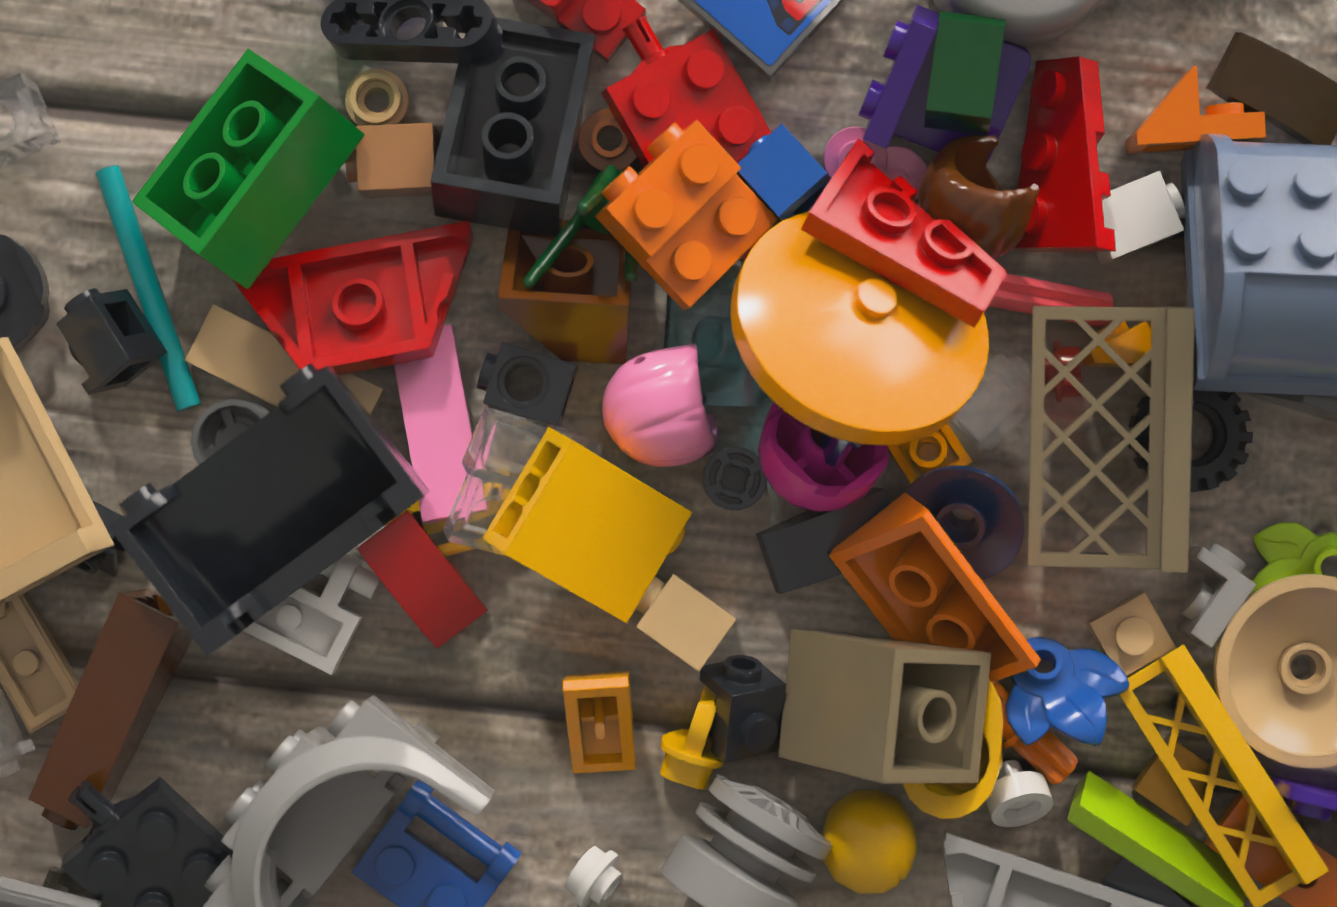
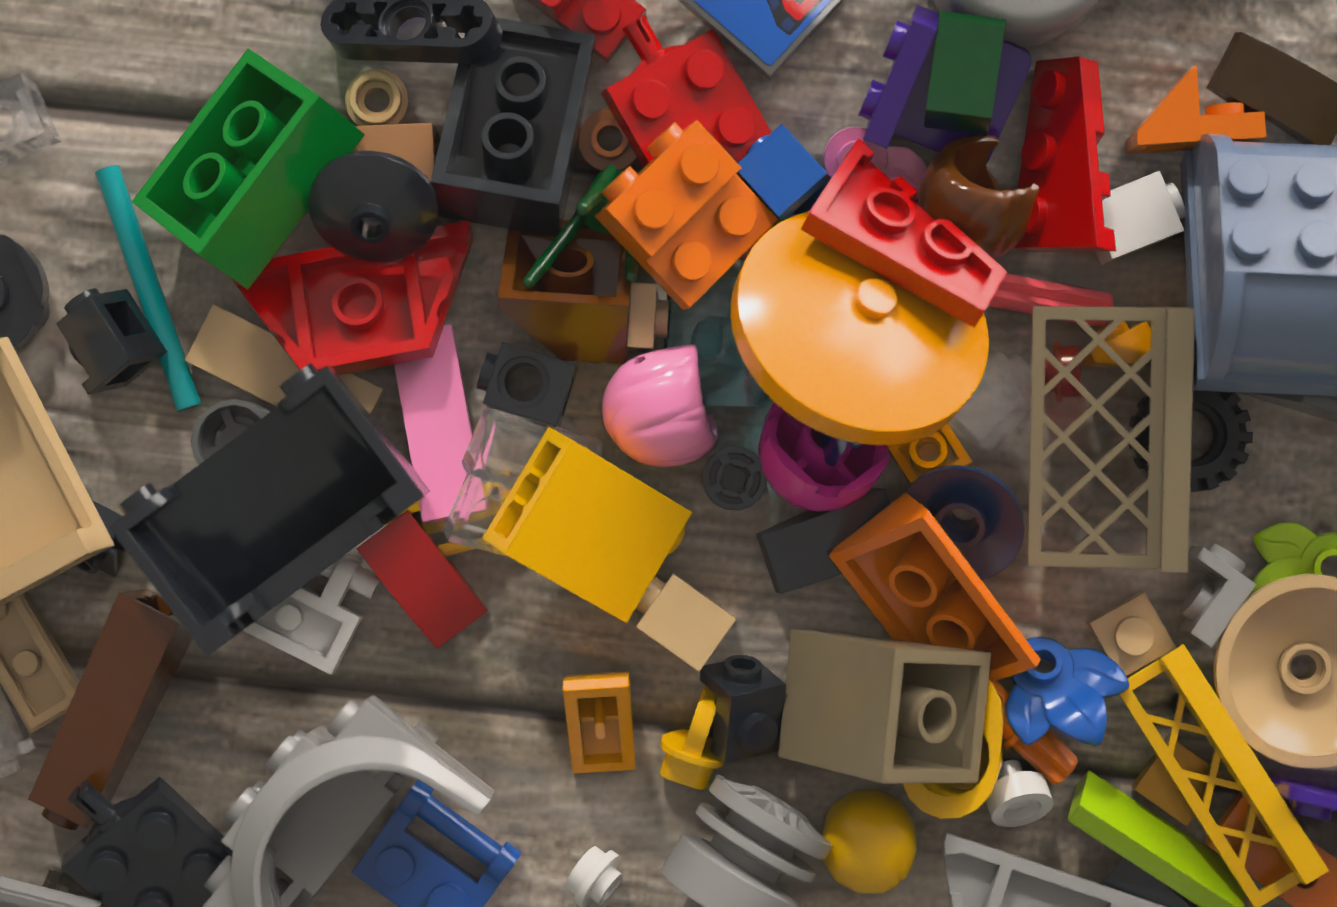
none -> black dish [308,151,439,262]
none -> tan plate [627,282,669,352]

